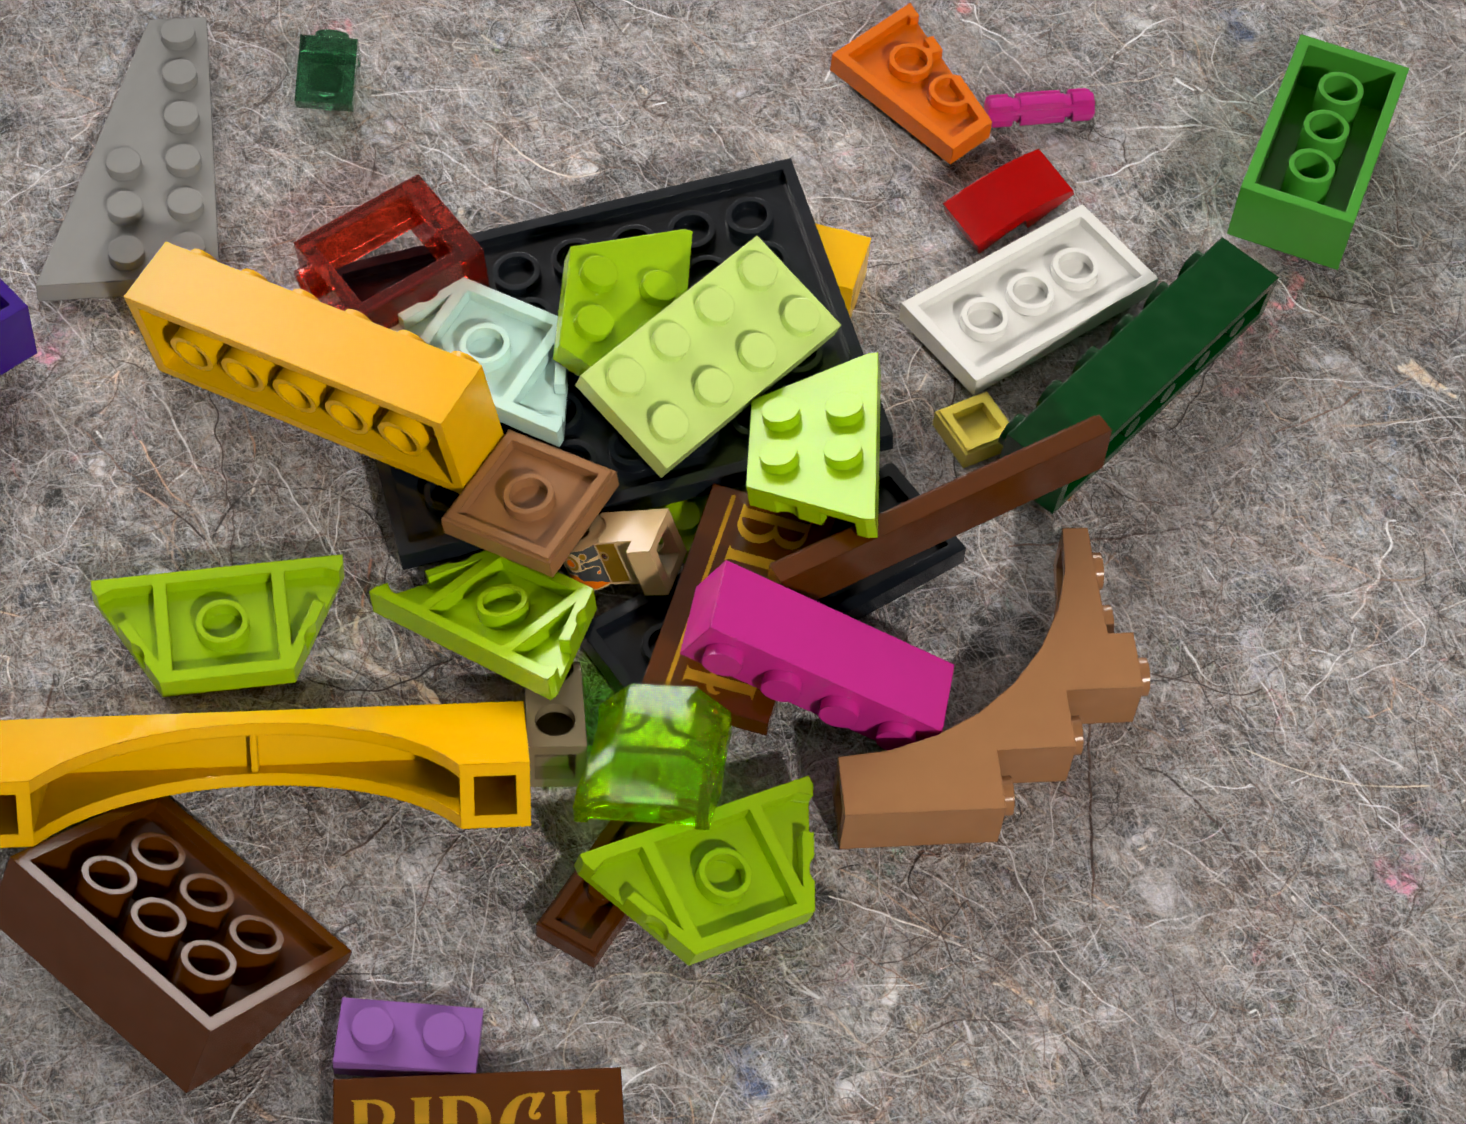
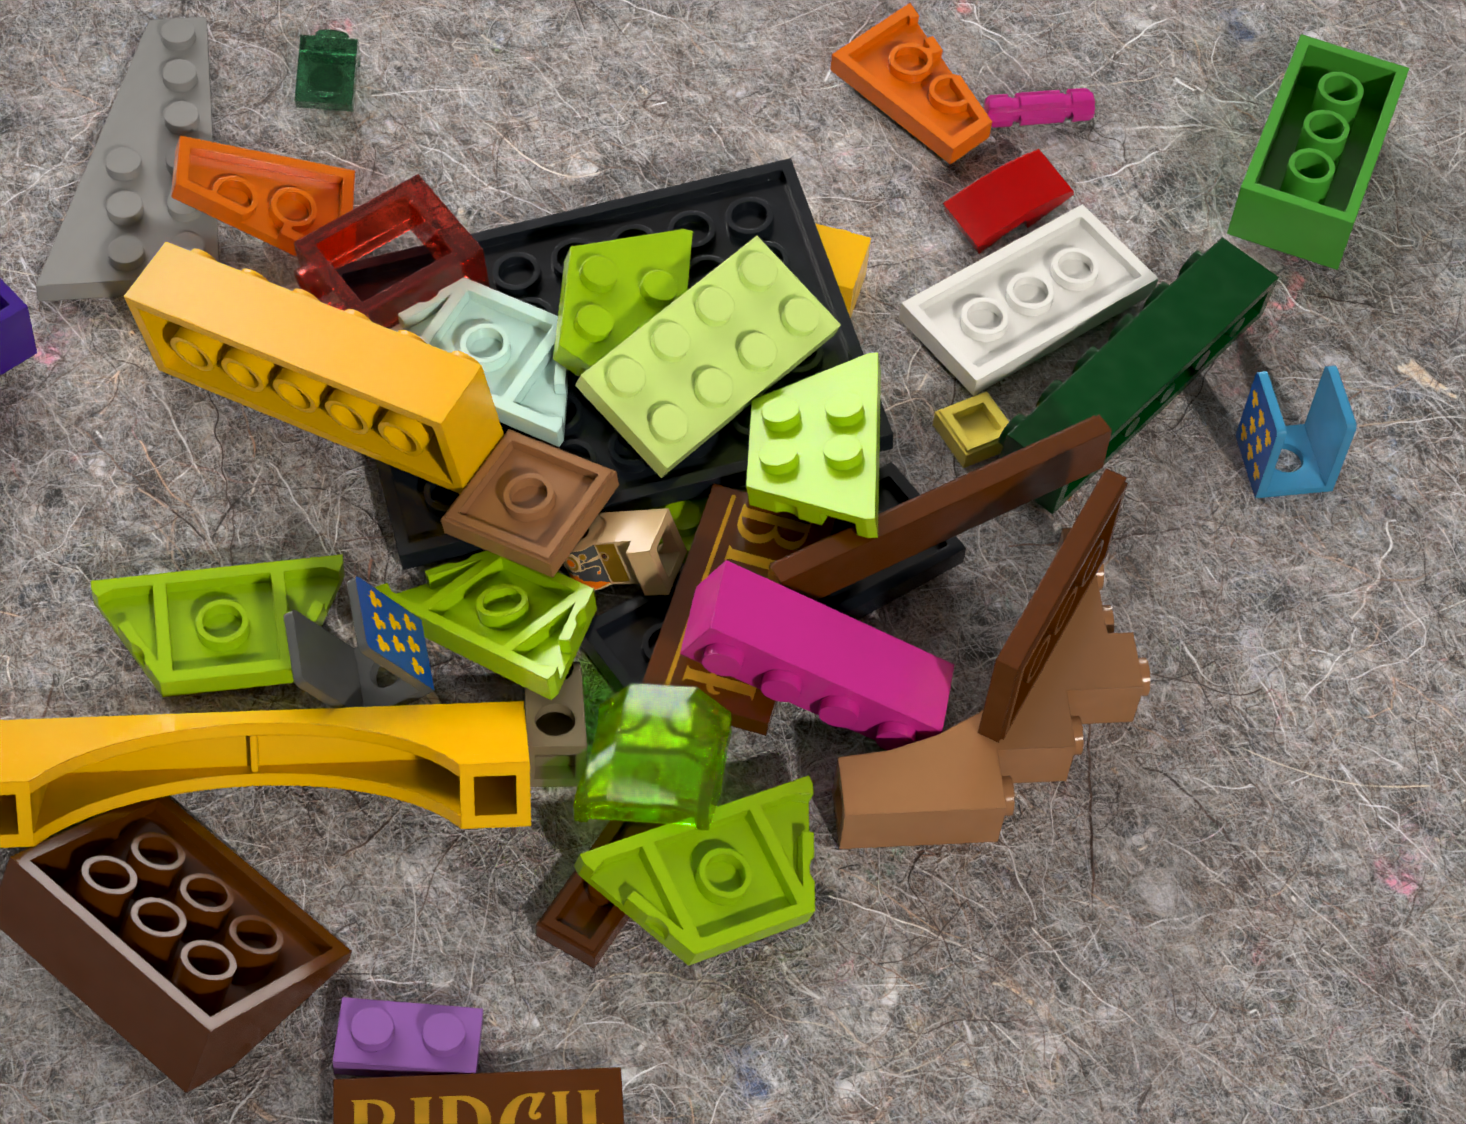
none -> orange wing [171,135,355,272]
none -> dark grey piece [284,576,435,708]
none -> reddish brown tile [978,468,1128,743]
none -> dark azure piece [1235,365,1357,498]

